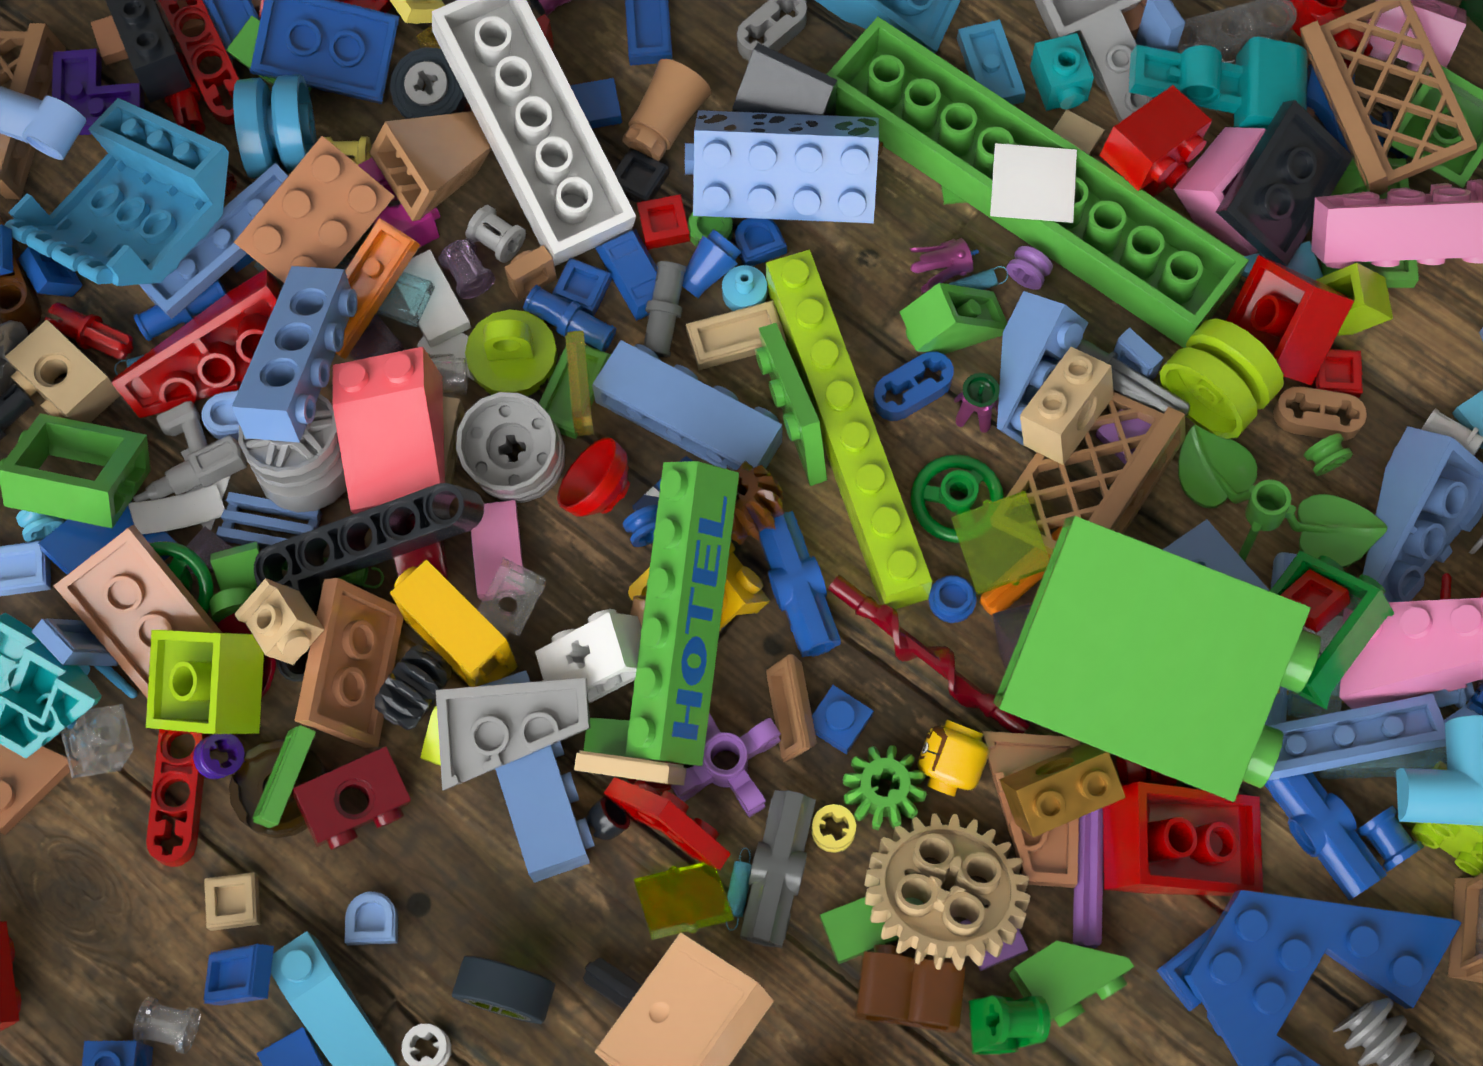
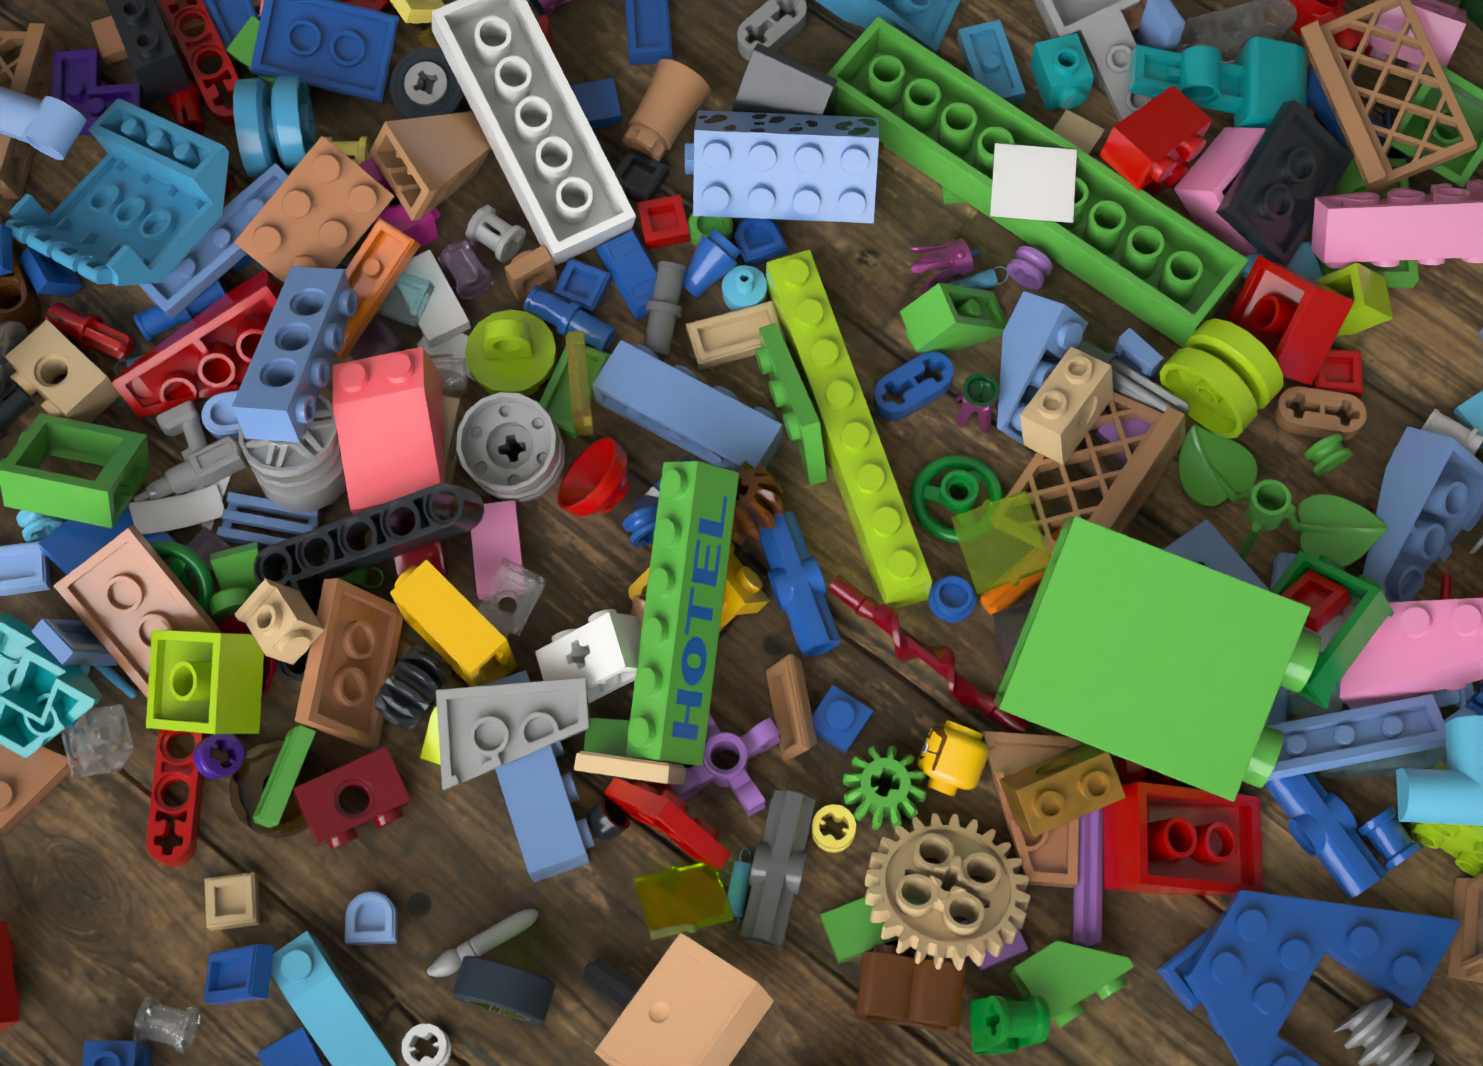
none -> light grey piece [427,909,539,977]

